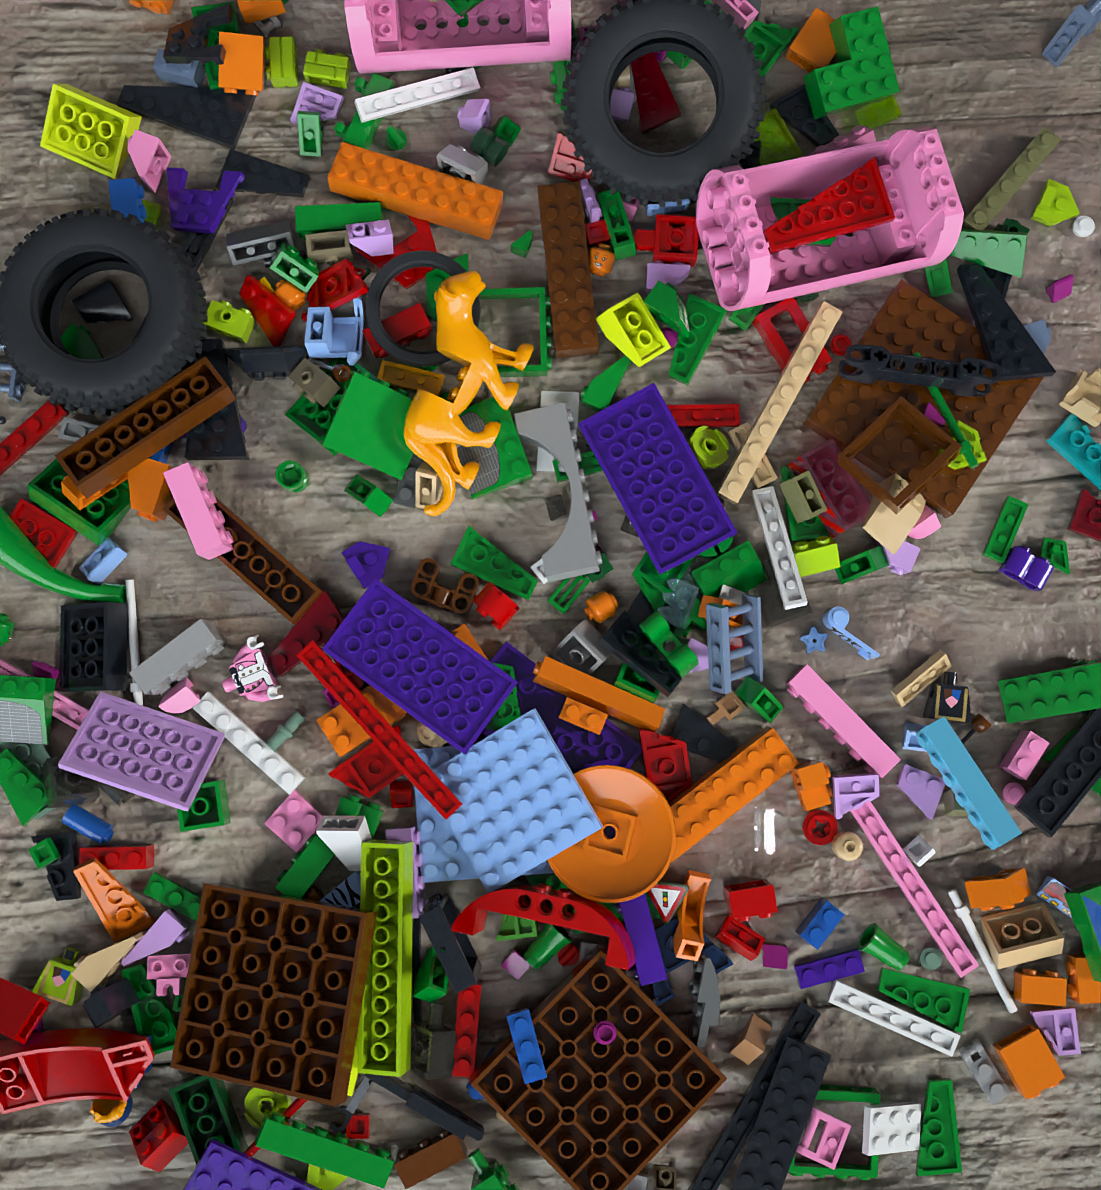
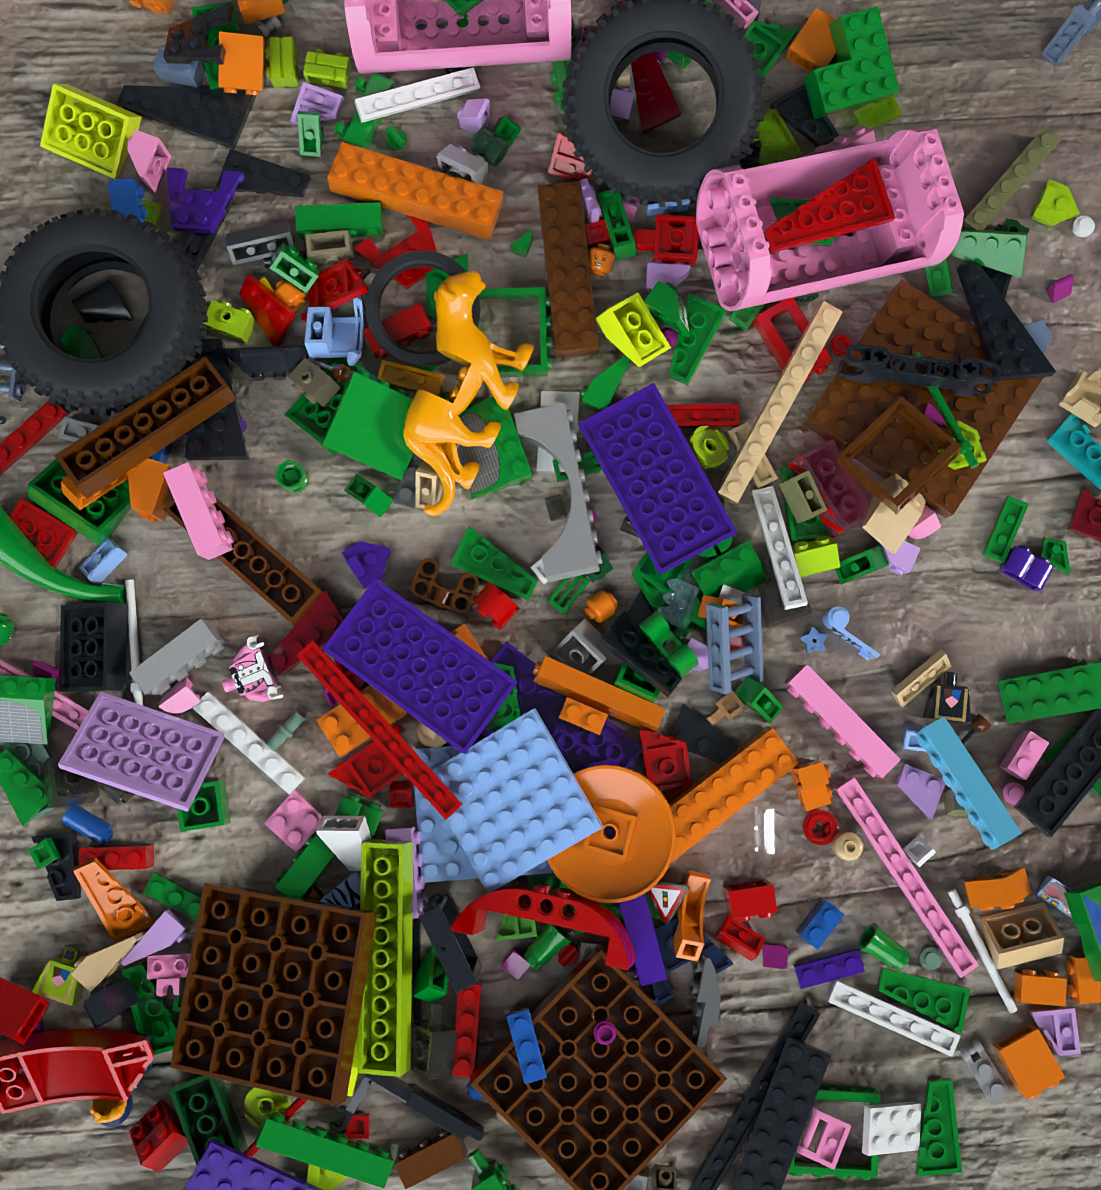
lavender slope [346,220,394,257] -> none
medium nougat slope [729,1014,772,1065] -> none
lavender wing [832,772,880,819] -> none

